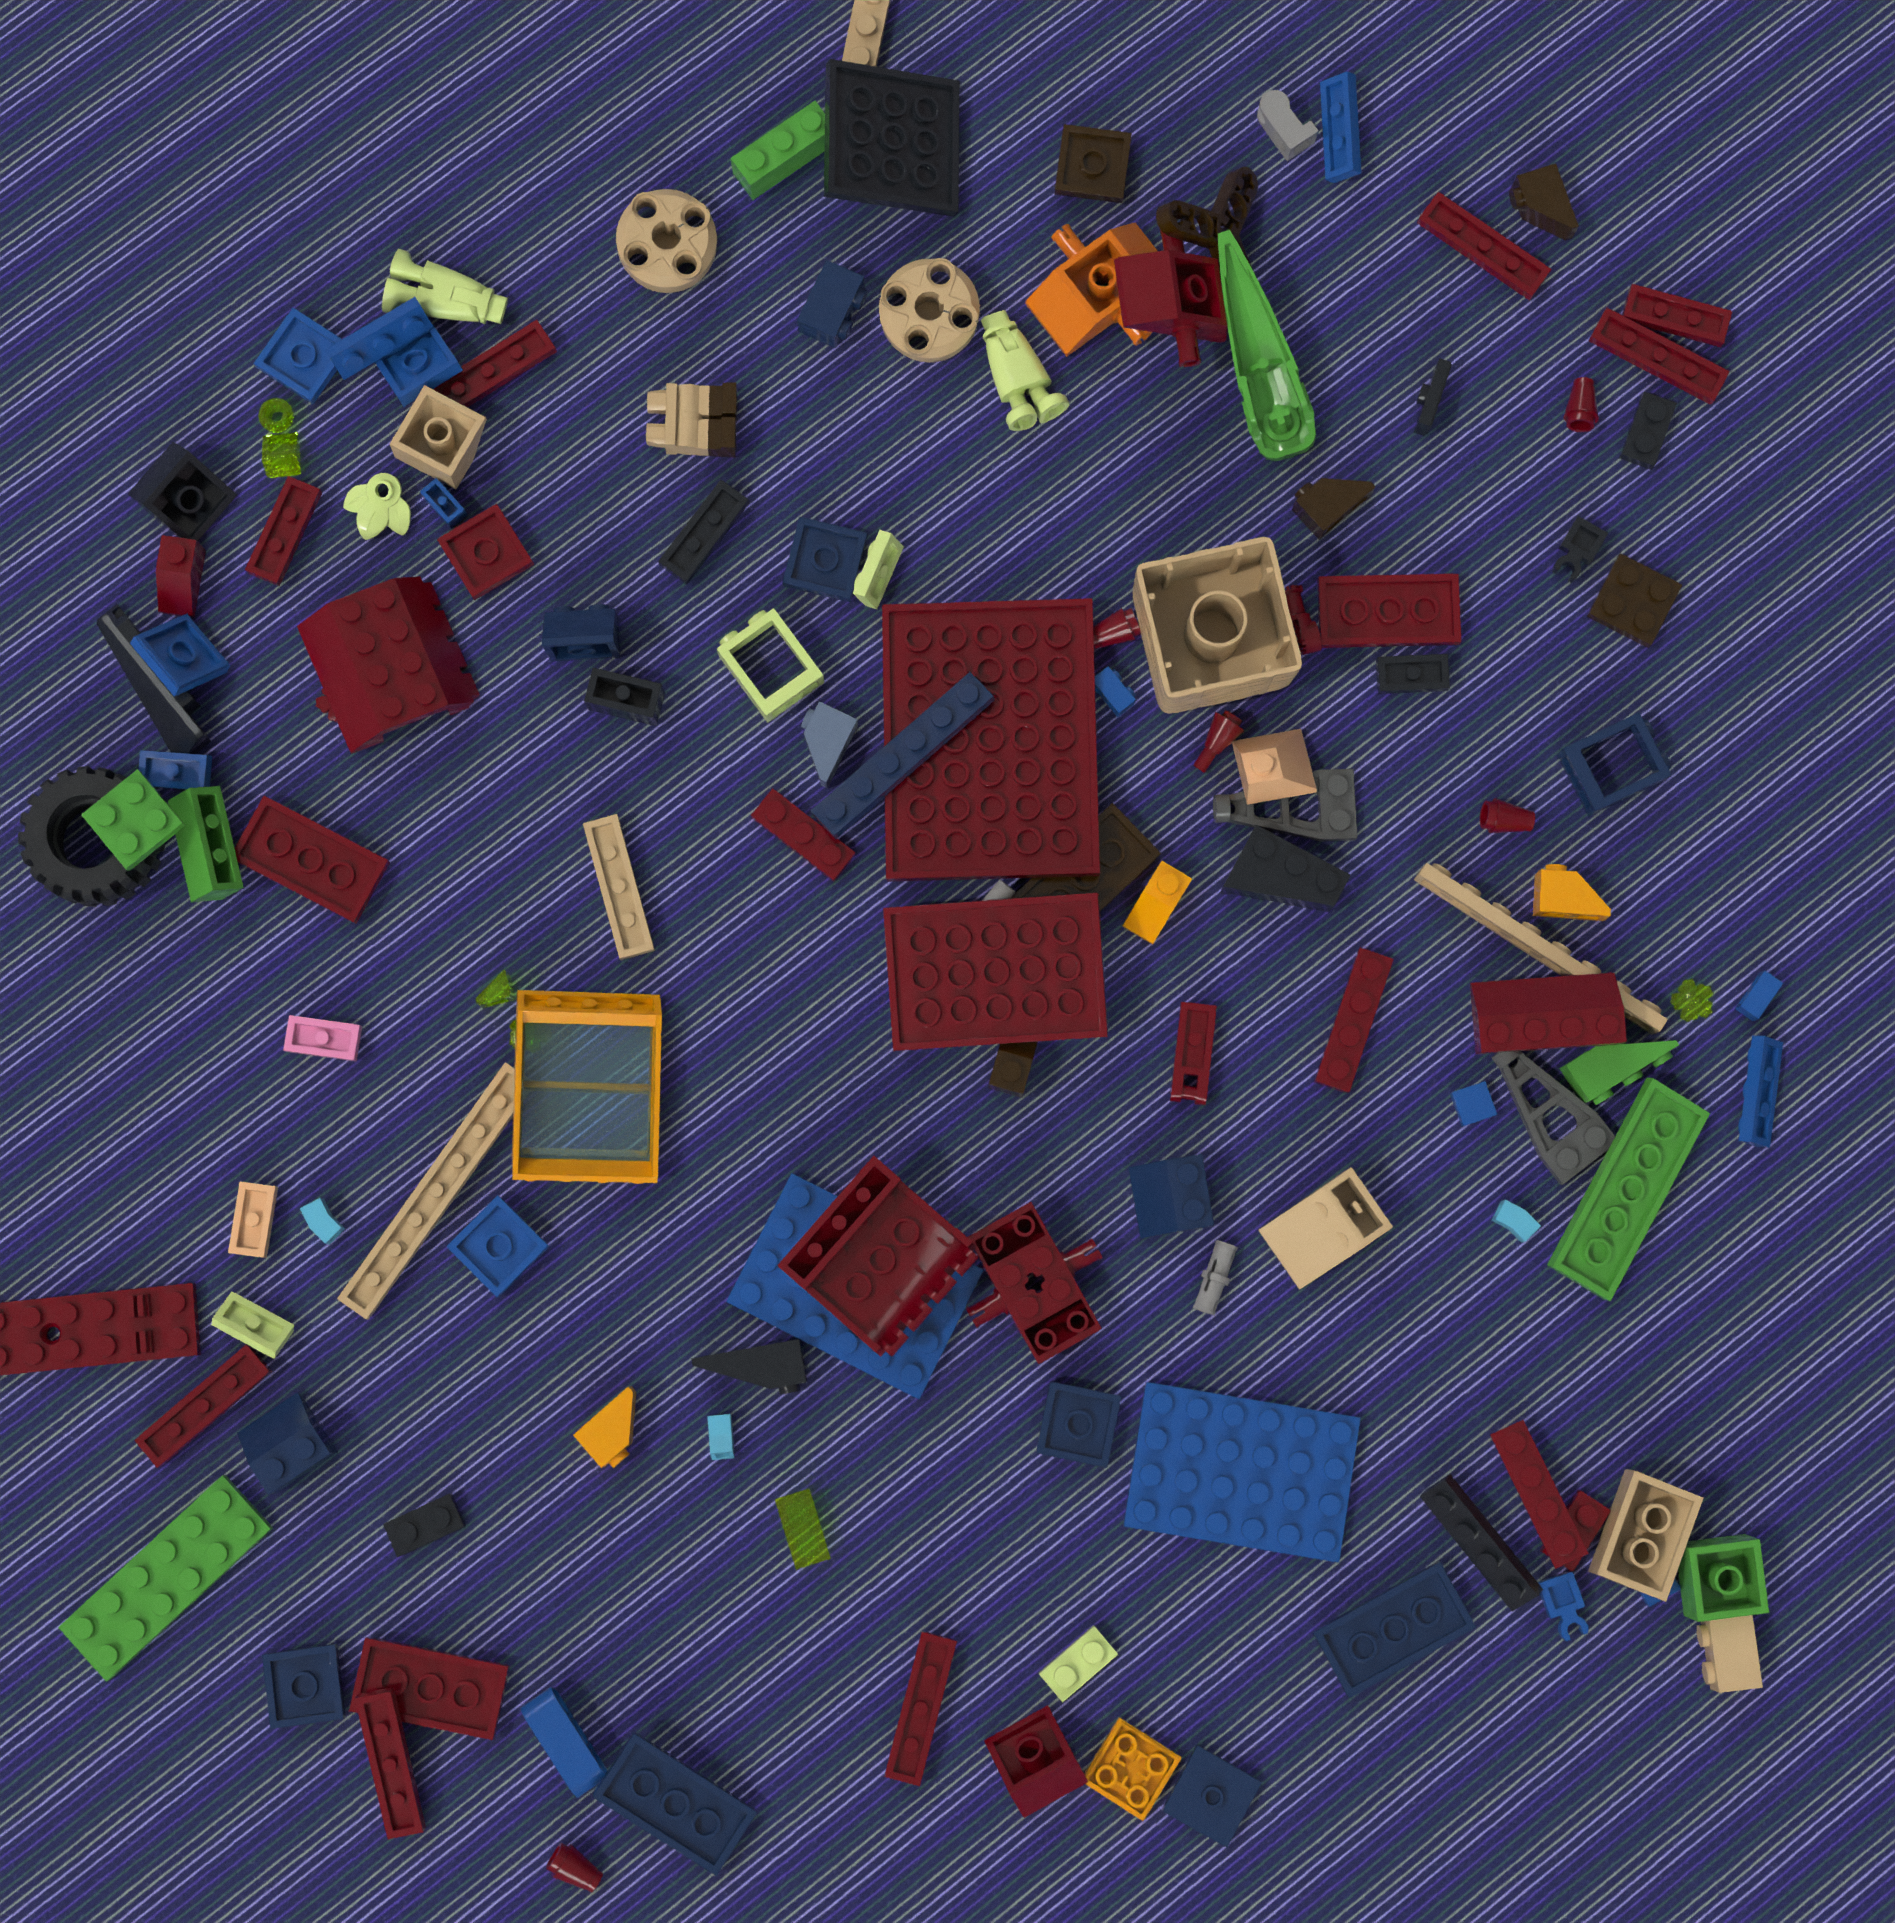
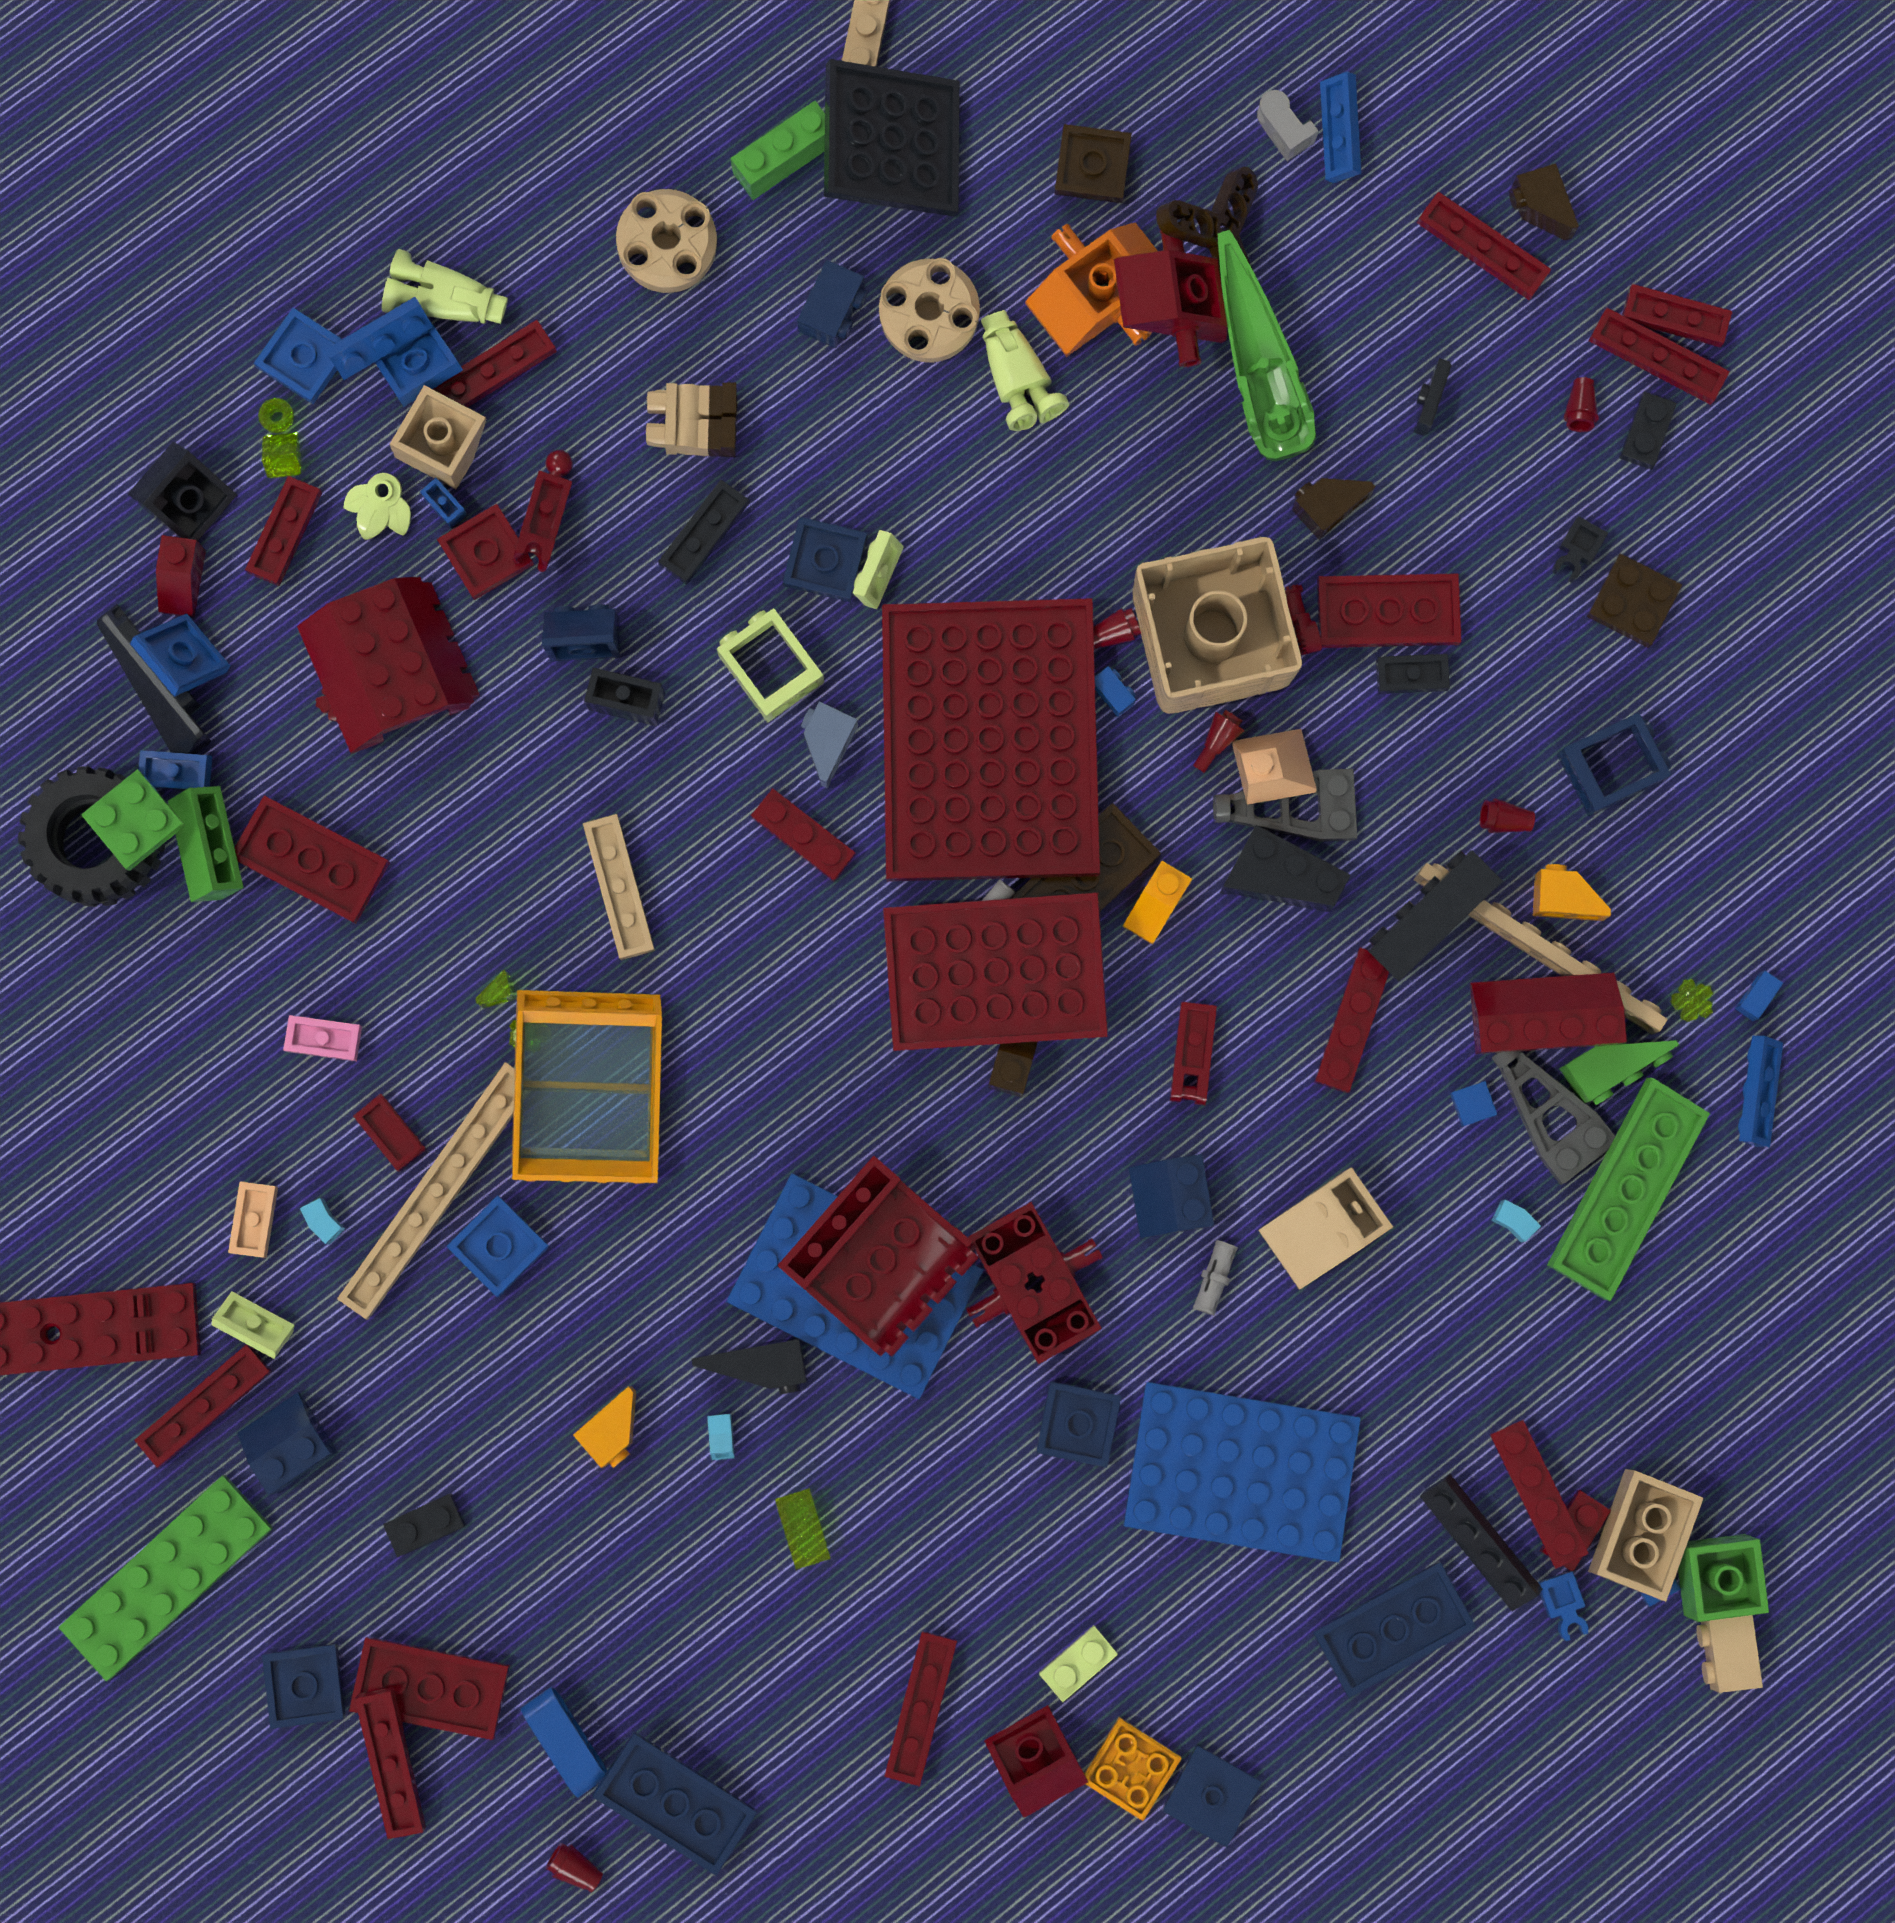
dark blue plate [811,672,995,839] -> none
none -> dark red tile [353,1094,427,1172]
none -> dark red plate [512,450,573,572]
none -> black brick [1368,850,1503,982]

